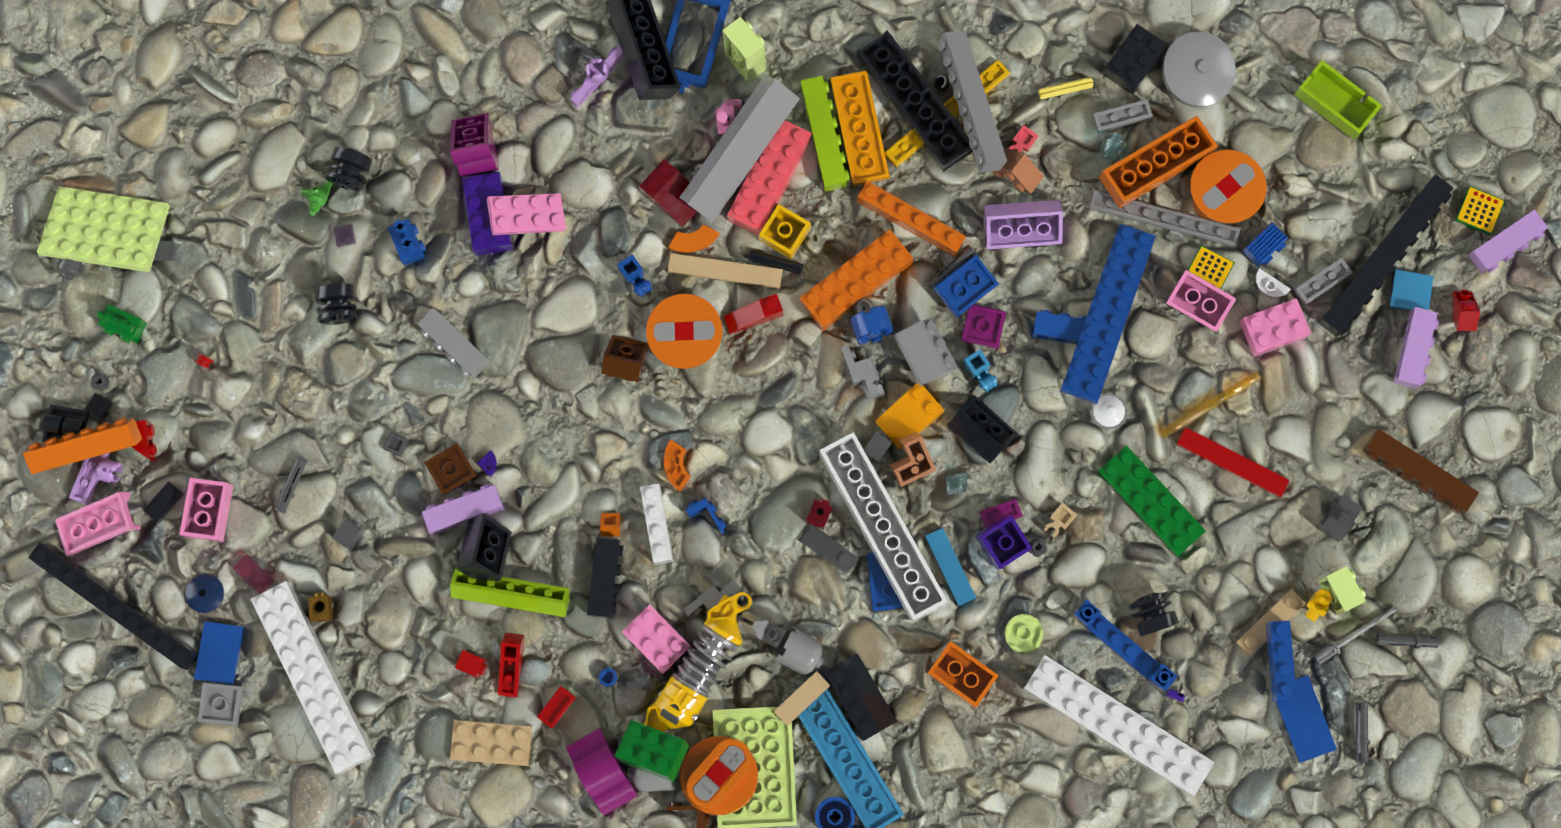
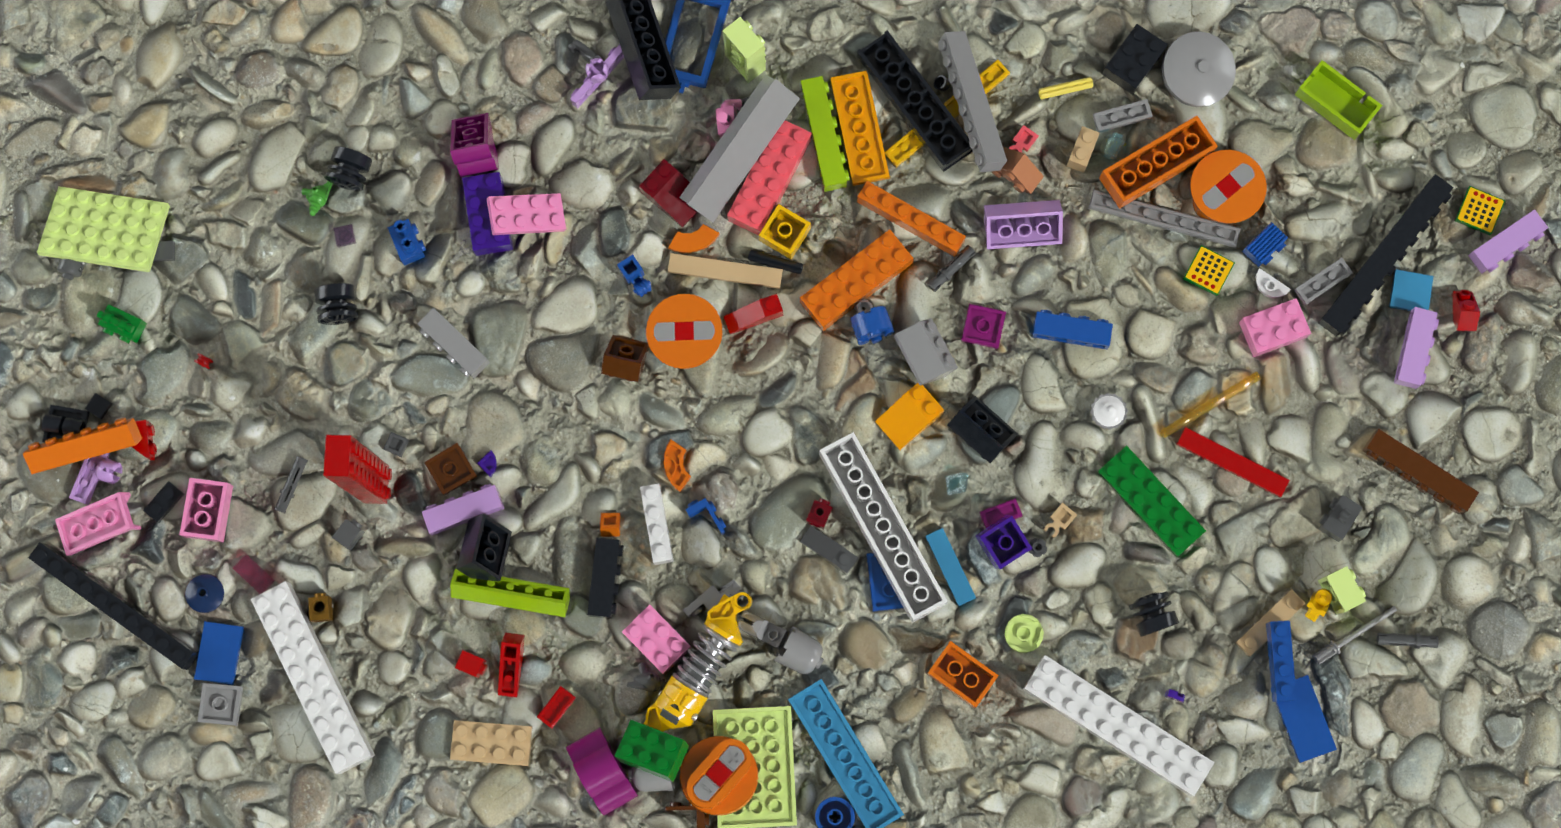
dark grey plate [91,373,110,391] -> none
blue tile [598,667,618,687] -> none
tan tile [774,671,830,726] -> none
black slope [824,654,897,741] -> none
light grey plate [841,345,885,400] -> none
dark grey brick [864,432,892,464] -> none
nougat brick [889,432,936,487] -> none
blue tile [933,254,999,318] -> none
dark azure brick [963,349,997,392] -> none
blue plate [1060,224,1156,404] -> none
blue slope [1074,599,1178,691] -> none
bright pink brick [1166,269,1236,332] -> none
dark grey pin [1354,702,1370,763] -> none
none -> red brick [323,435,392,504]
none -> tan brick [1067,126,1100,173]

